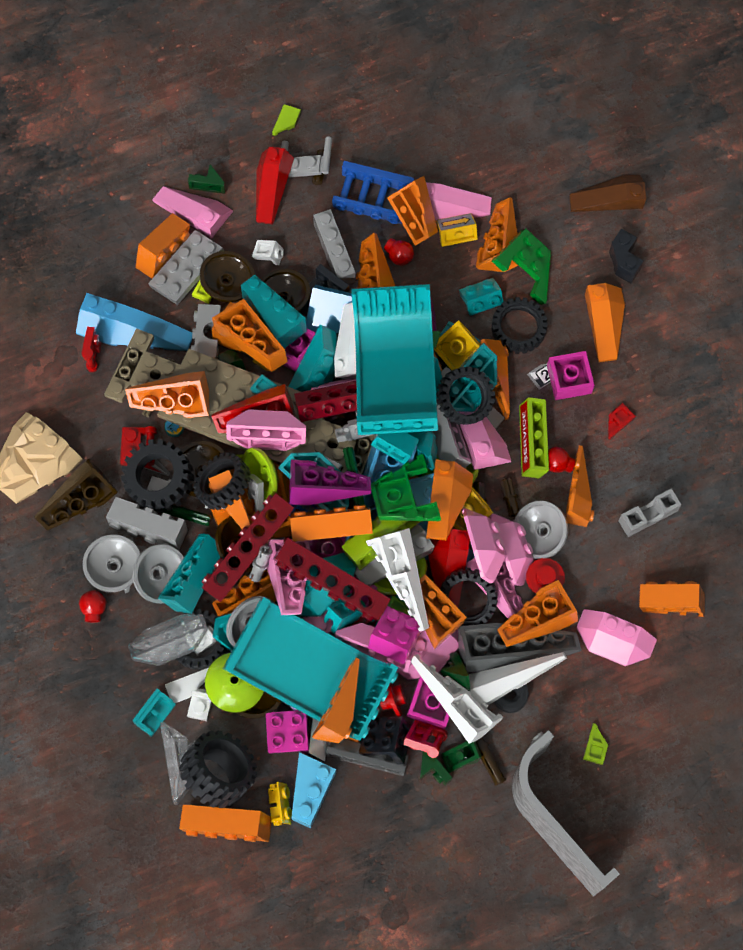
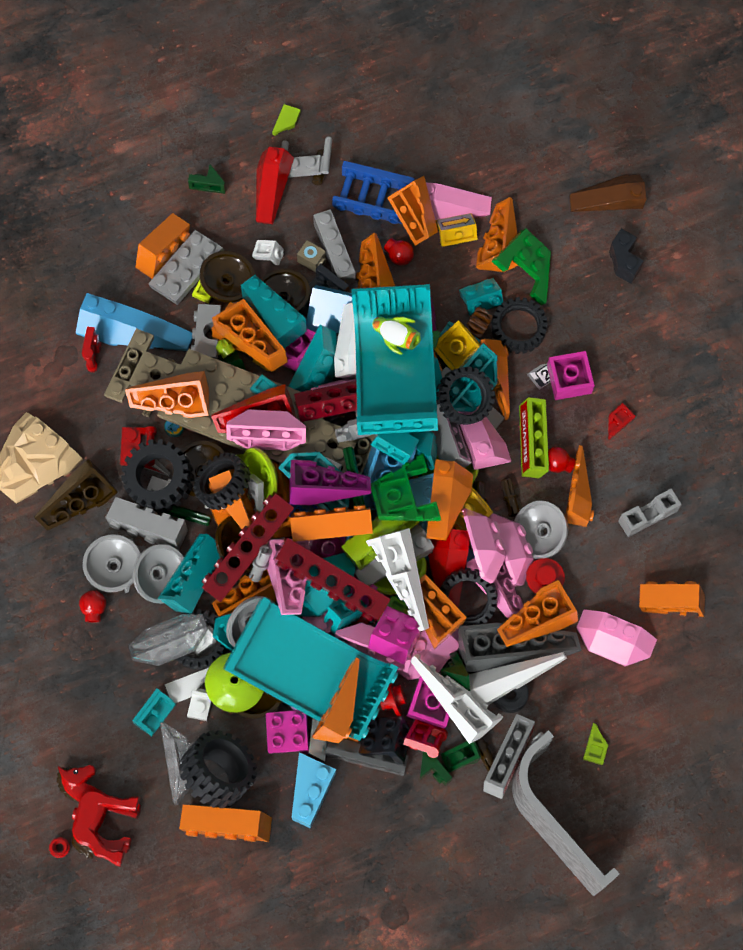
bright pink wedge [152,186,233,239] -> none
yellow hinge [268,782,292,826] -> none
orange wedge [585,283,625,362] -> none
none -> red plate [49,837,70,858]
none -> red animal [56,765,141,867]
none -> lime plate [216,339,235,359]
none -> dark tan brick [297,240,327,273]
none -> animal [372,316,421,355]
none -> reddish brown gear [465,307,492,339]
none -> light grey brick [483,714,535,799]

